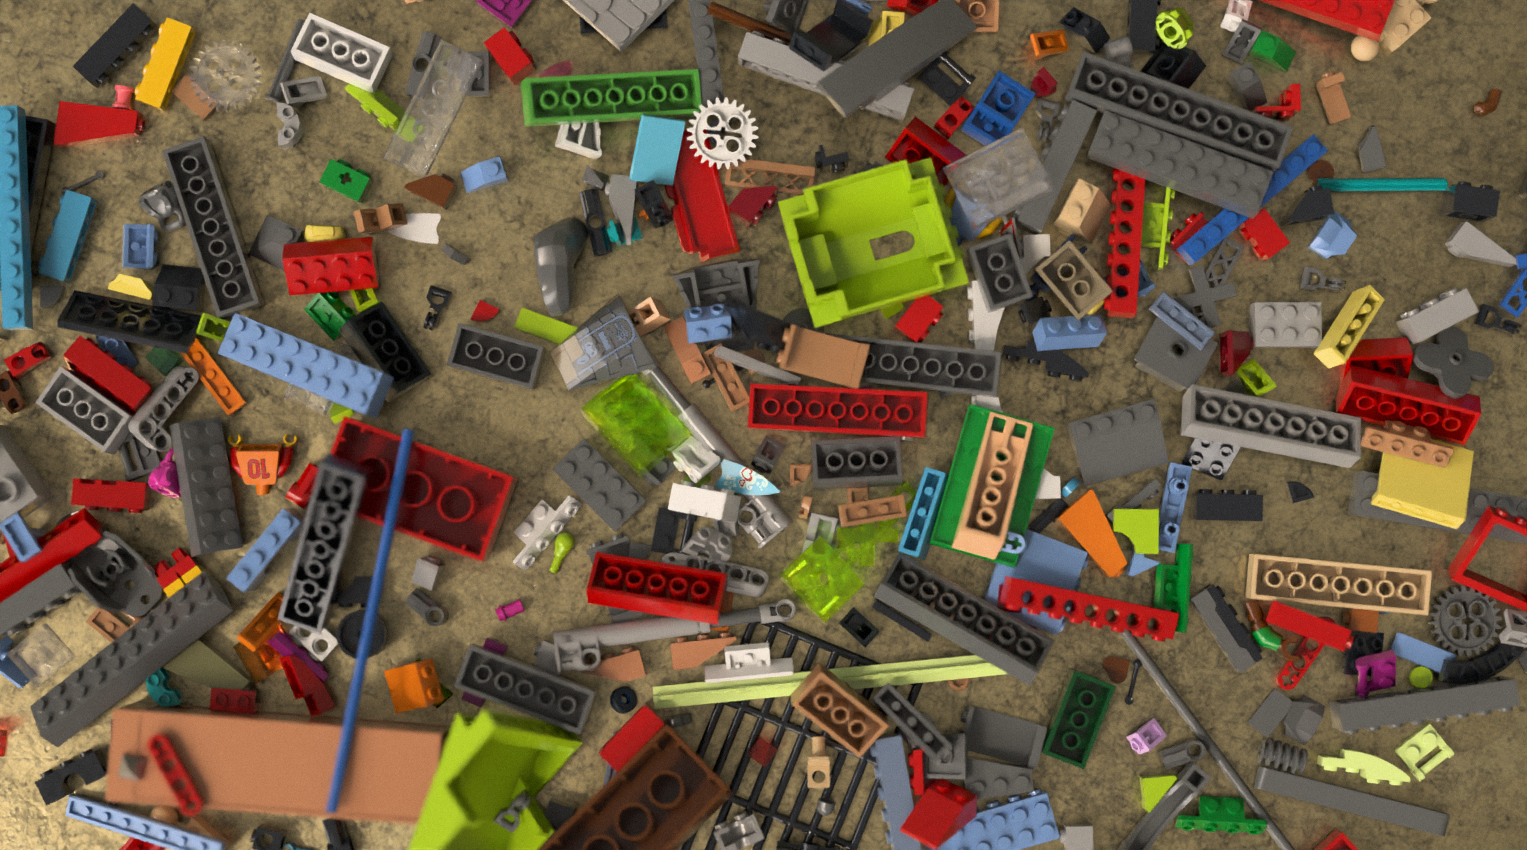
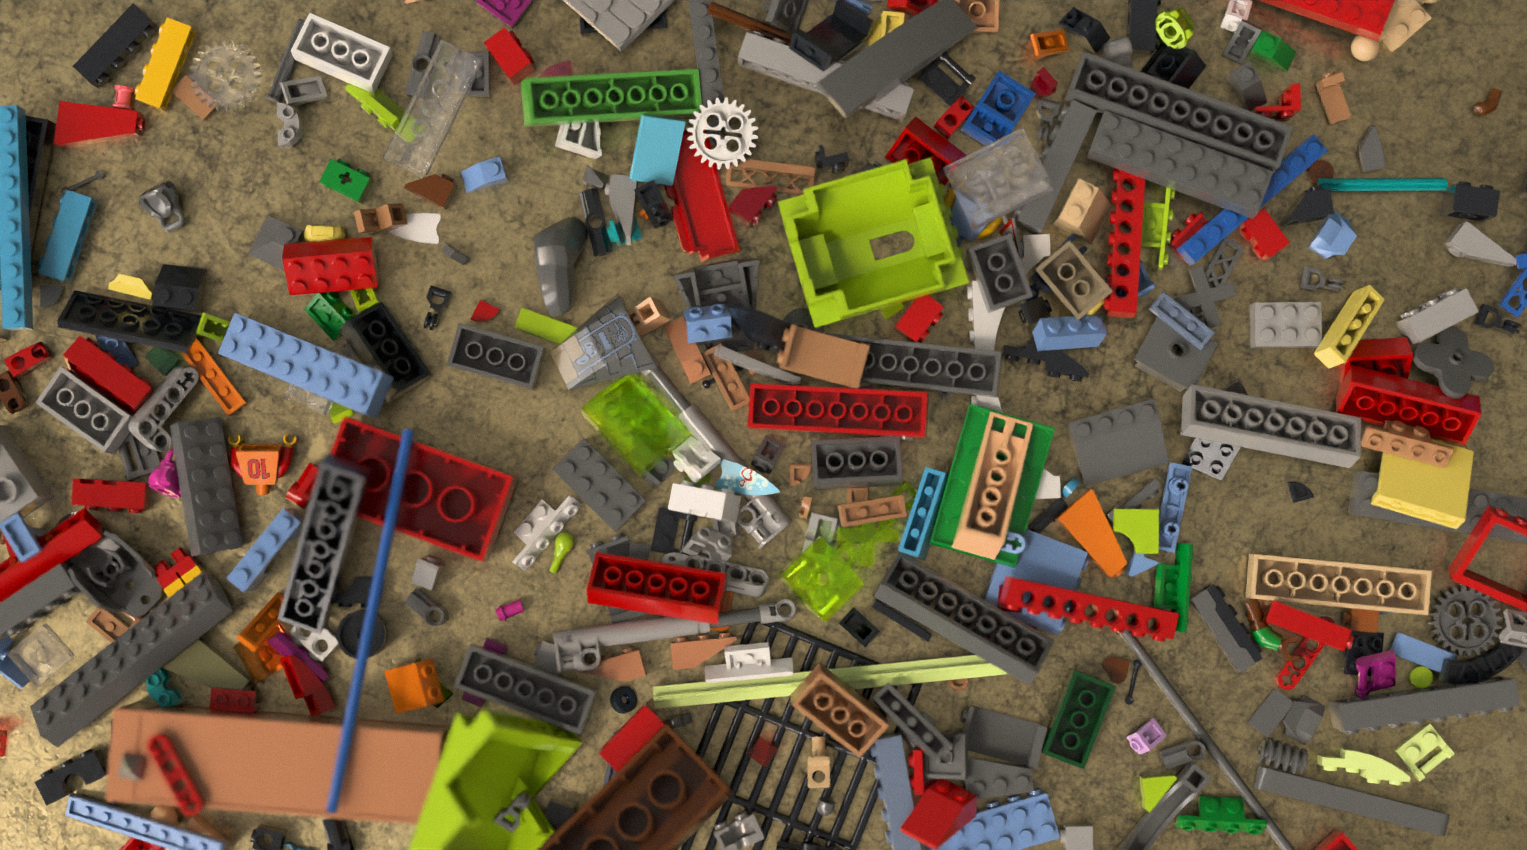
medium blue bracket [122,223,157,270] -> none
dark grey brick [162,136,265,319] -> none
black brick [1192,489,1263,521] -> none
dark red slope [1219,330,1254,378] -> none
lime slope [1236,359,1277,397] -> none

